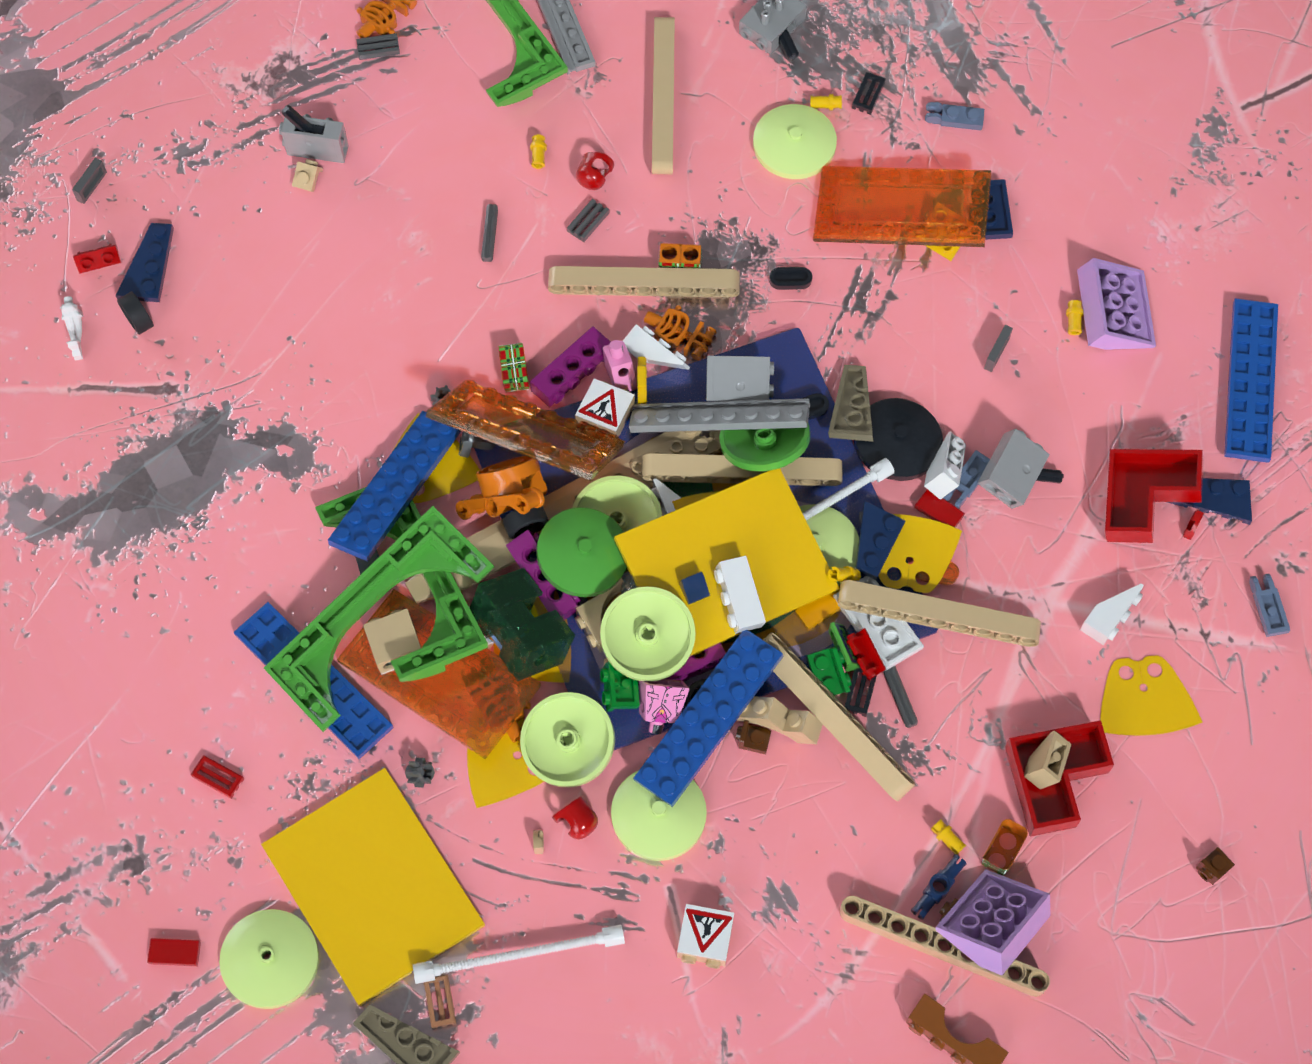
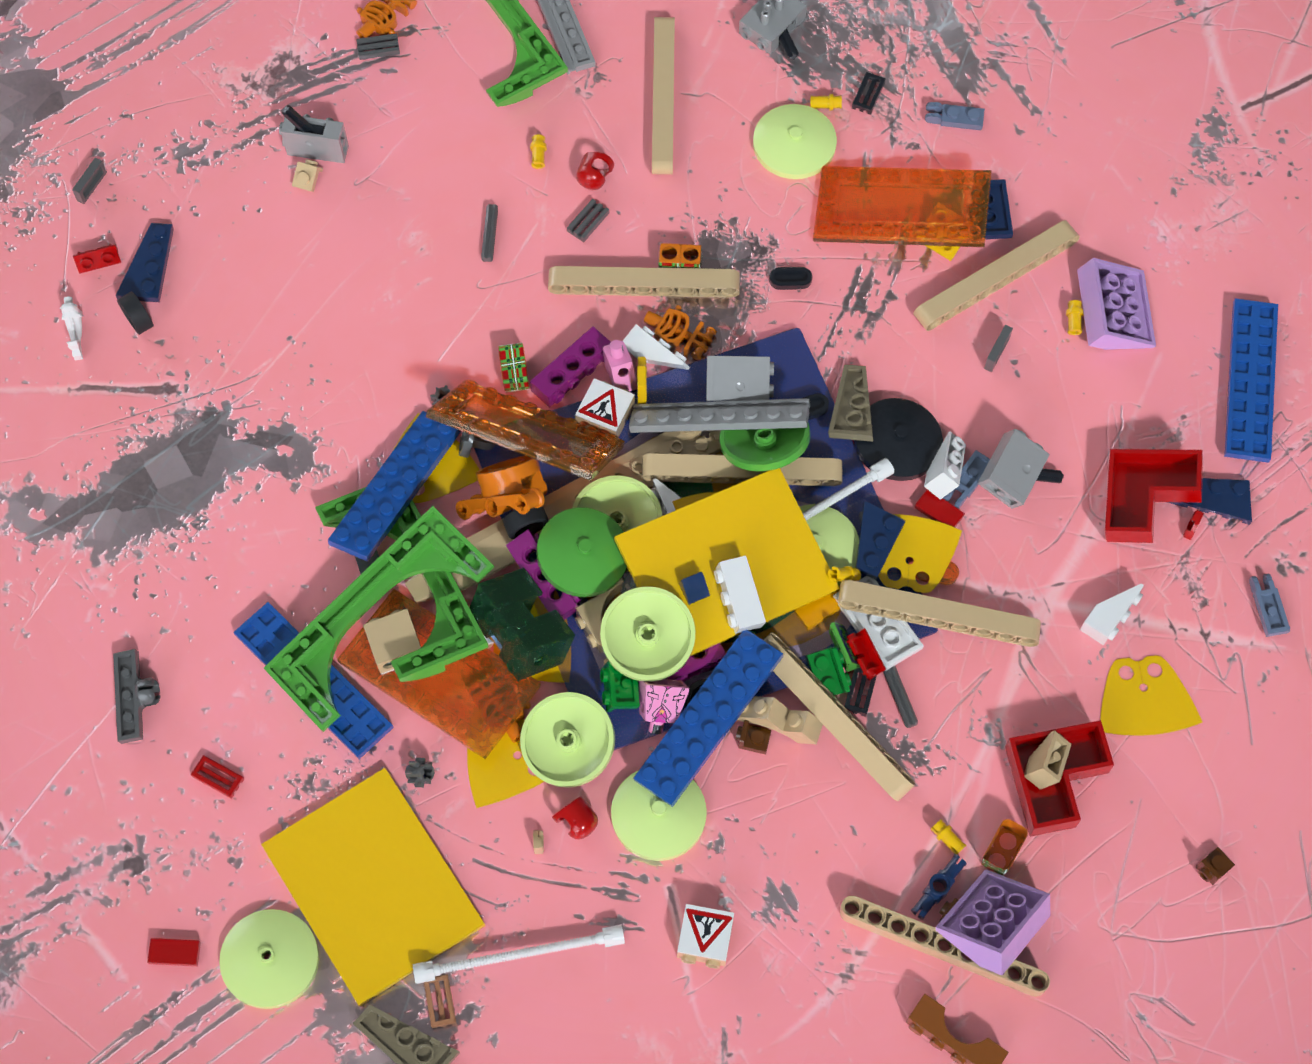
none -> dark grey plate [113,649,161,744]
none -> tan beam [913,220,1080,331]

